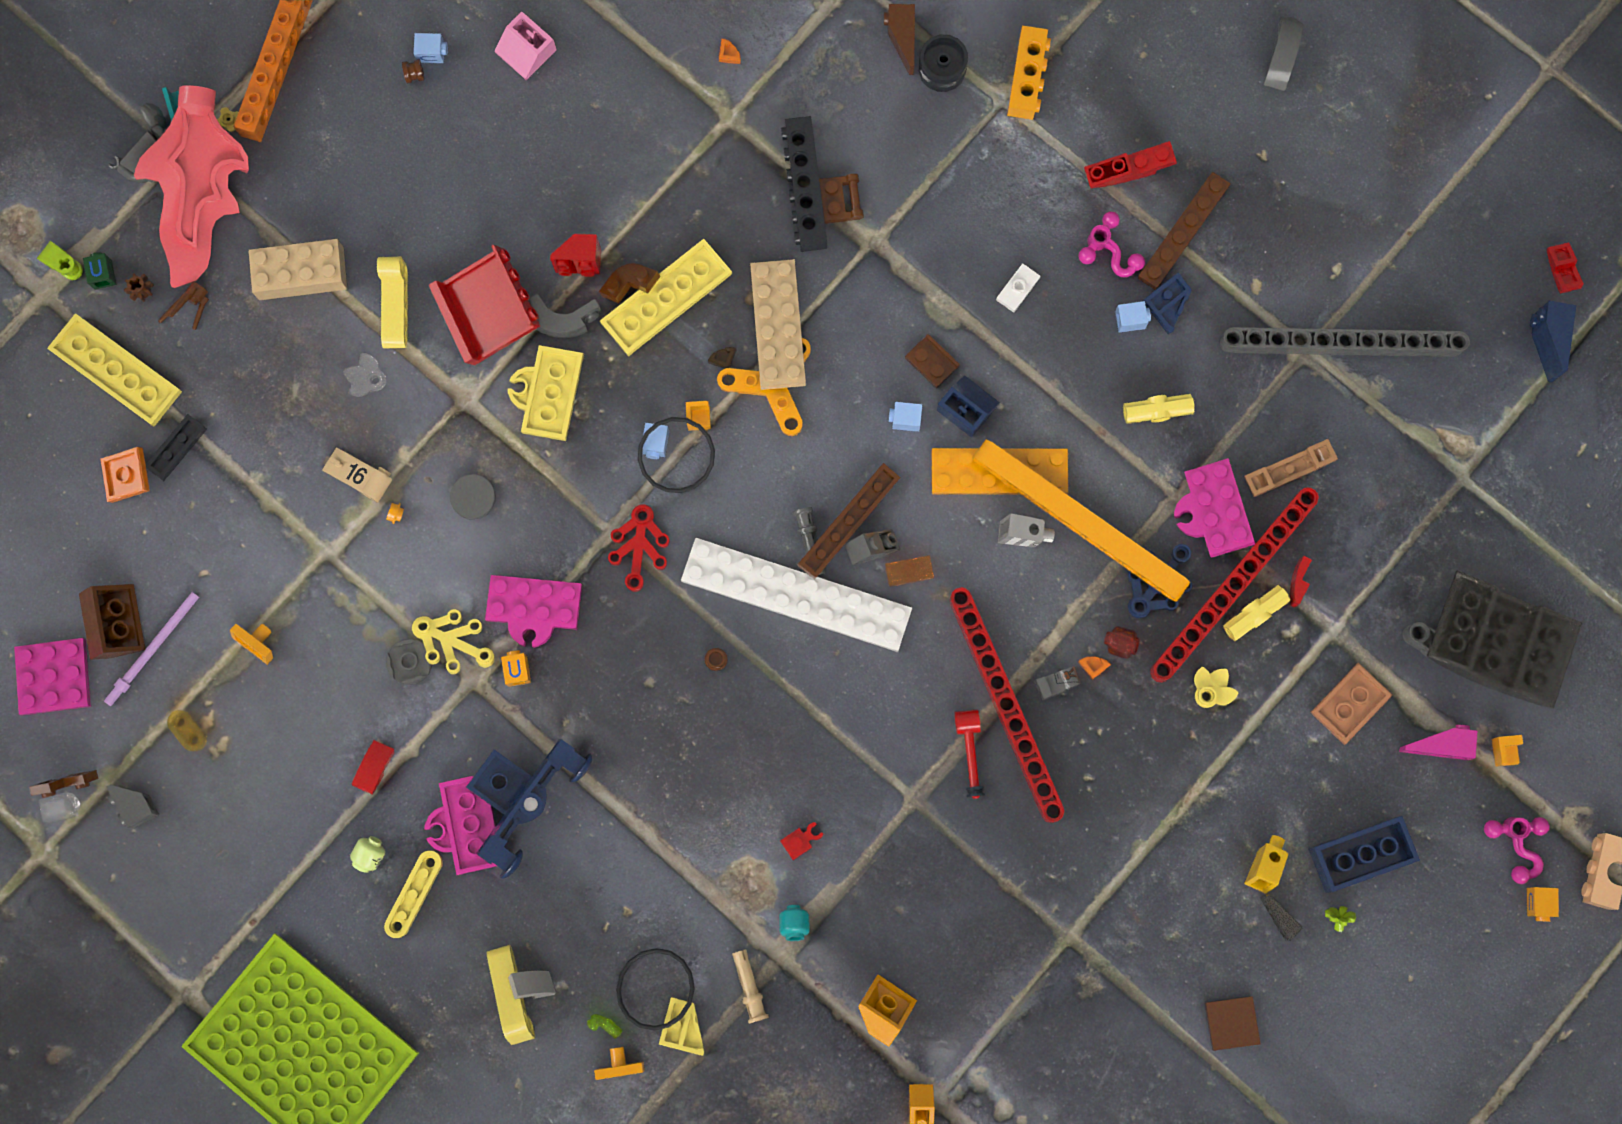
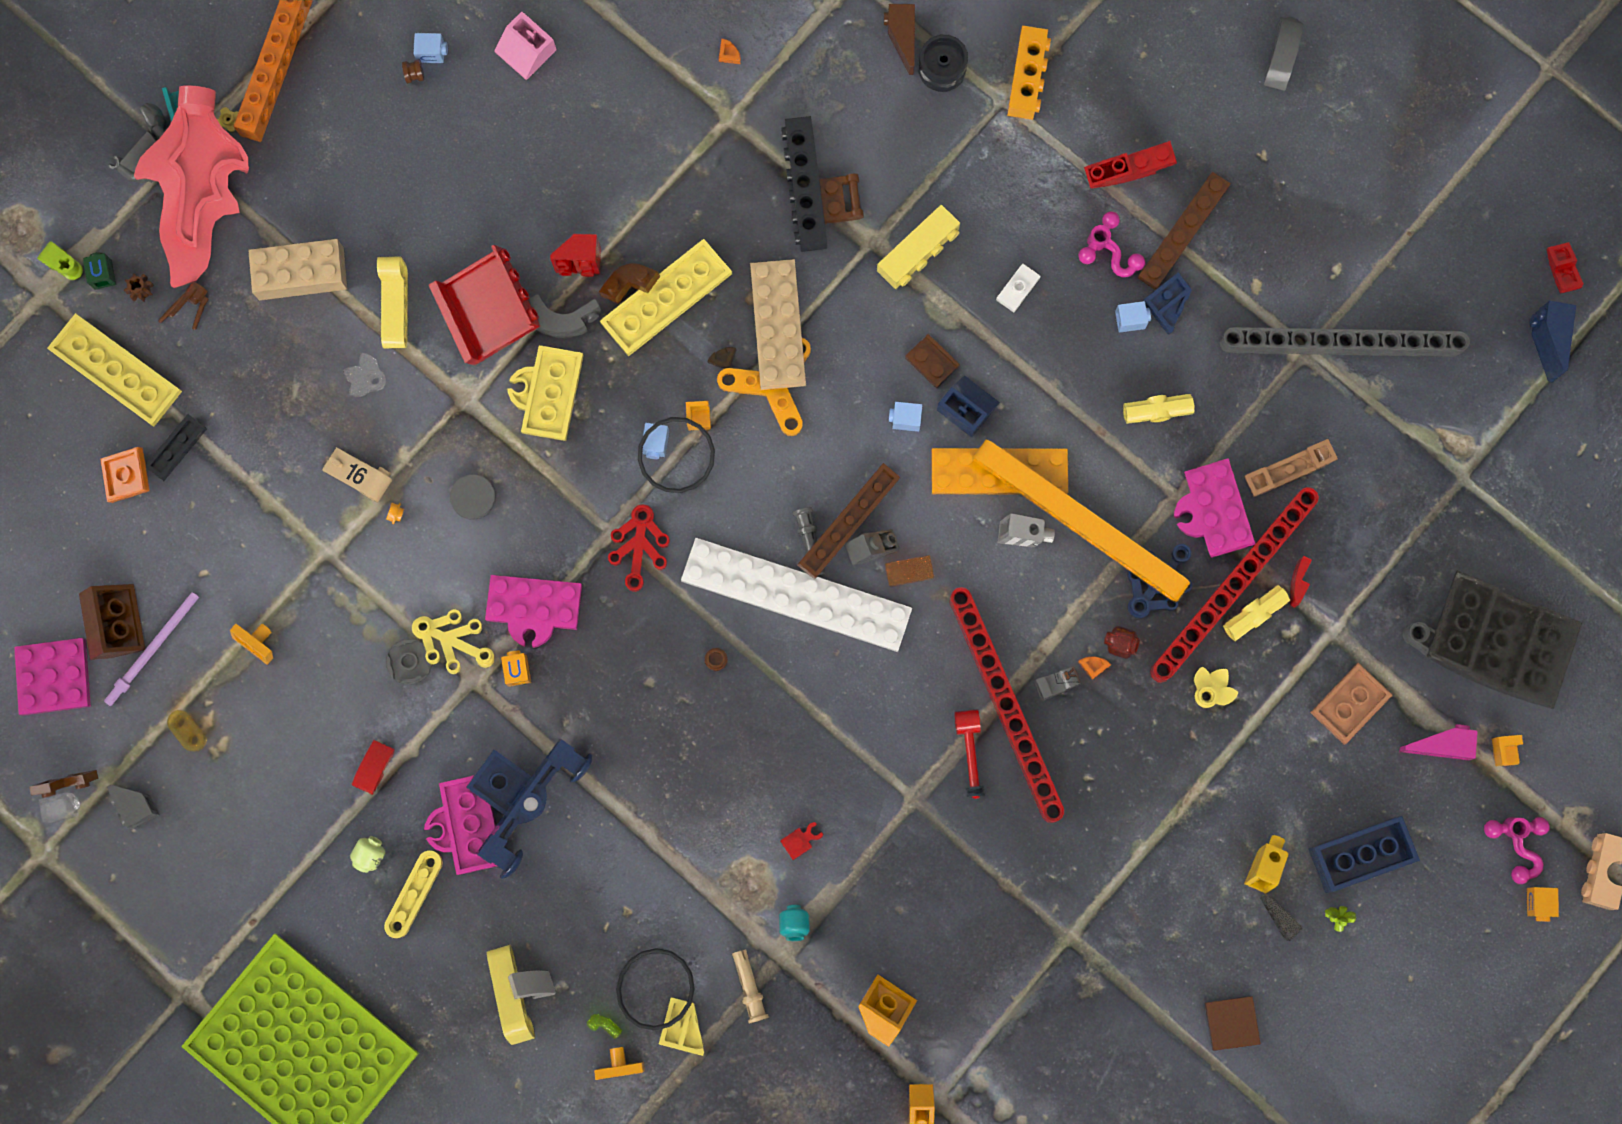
none -> light yellow brick [877,205,960,289]

